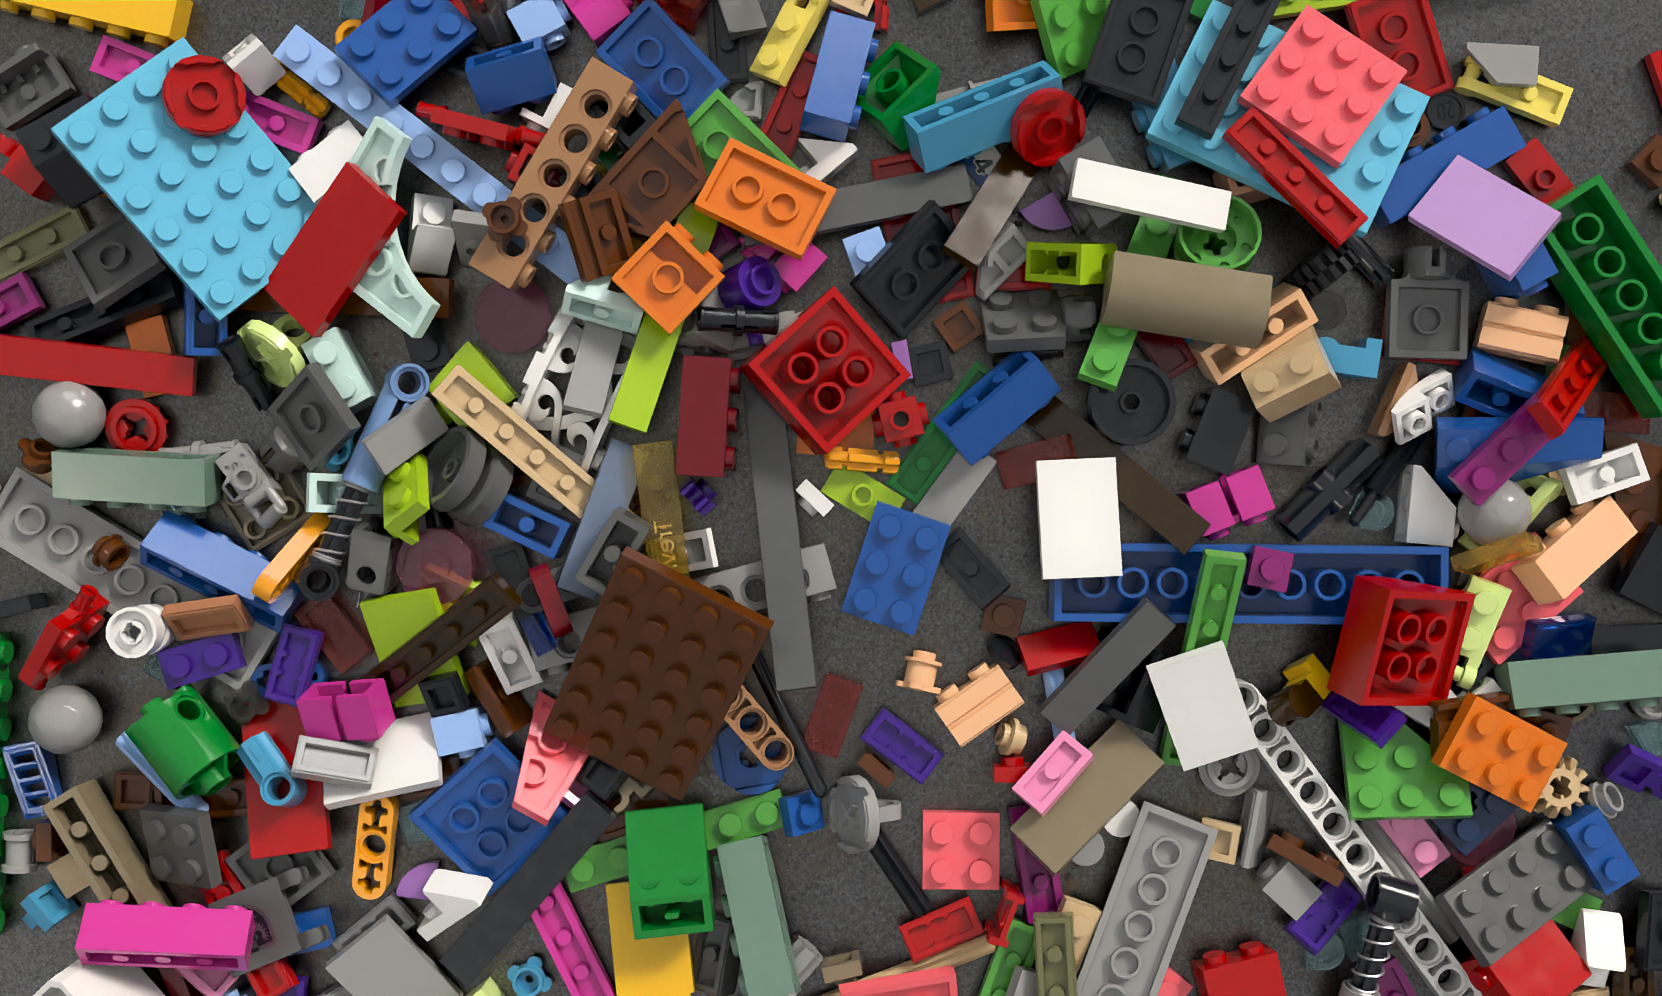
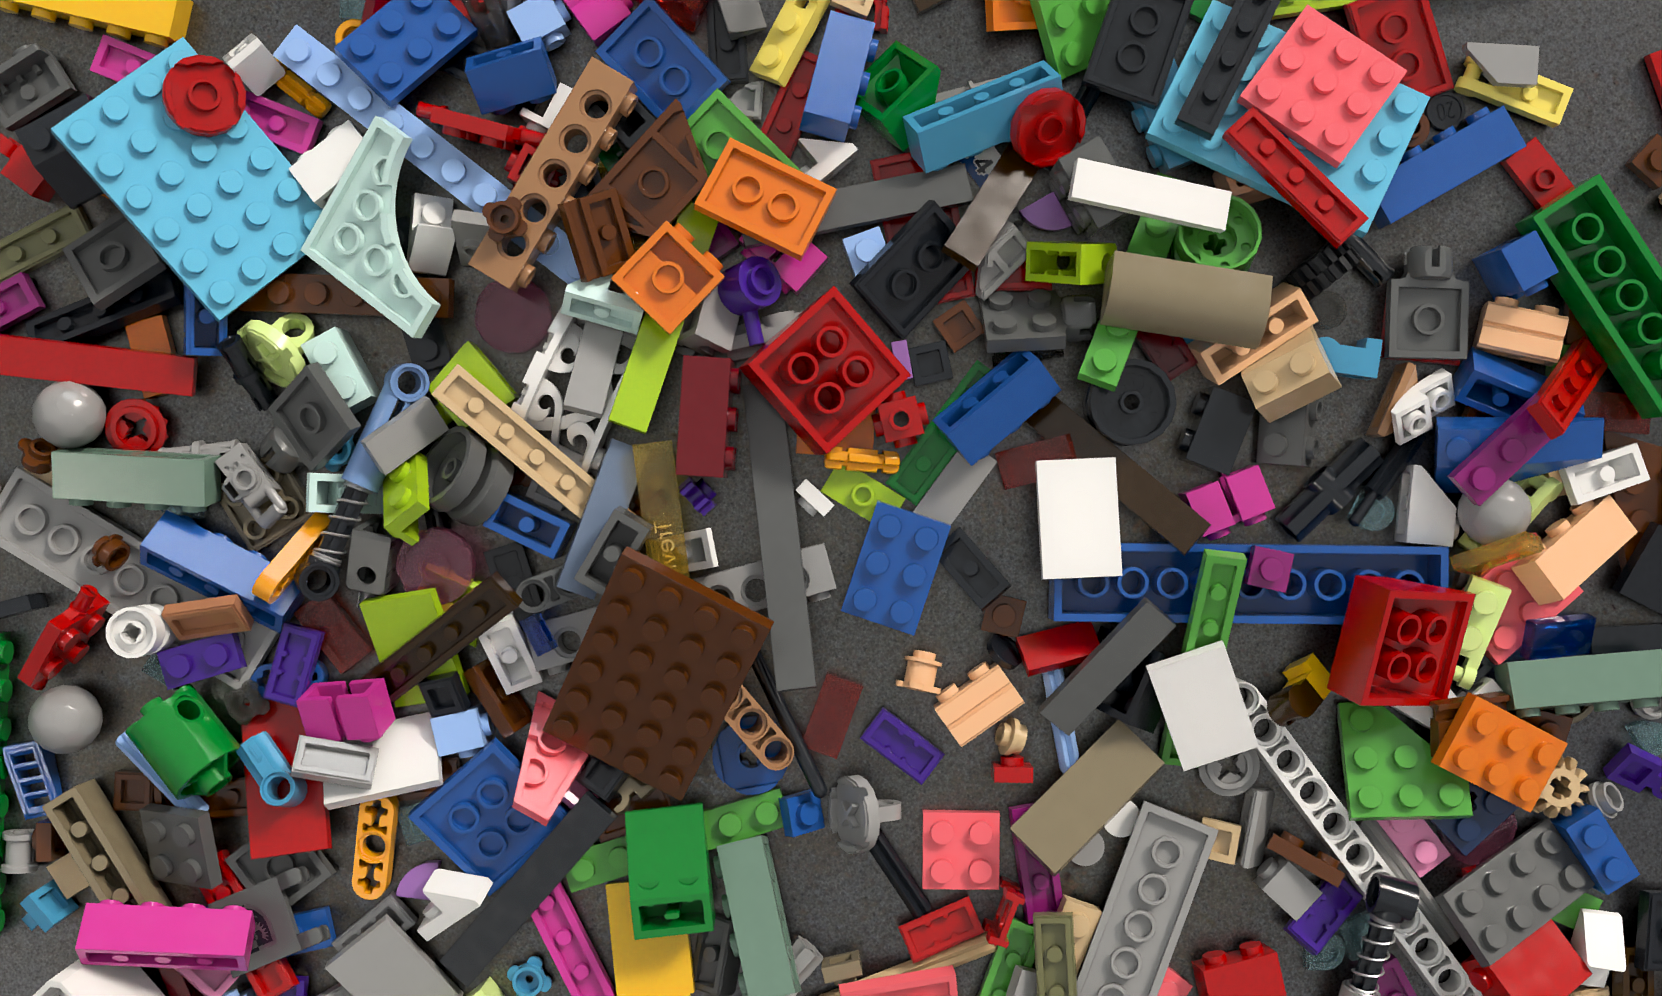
red tile [263,162,407,337] -> none
dark red beam [527,562,574,639] -> none
black pin [696,305,779,336] -> none
reddish brown tile [856,748,895,789] -> none
bright pink plate [1012,730,1094,817] -> none
dark purple plate [1321,692,1407,749] -> none
lavender tile [1408,155,1562,281] -> none

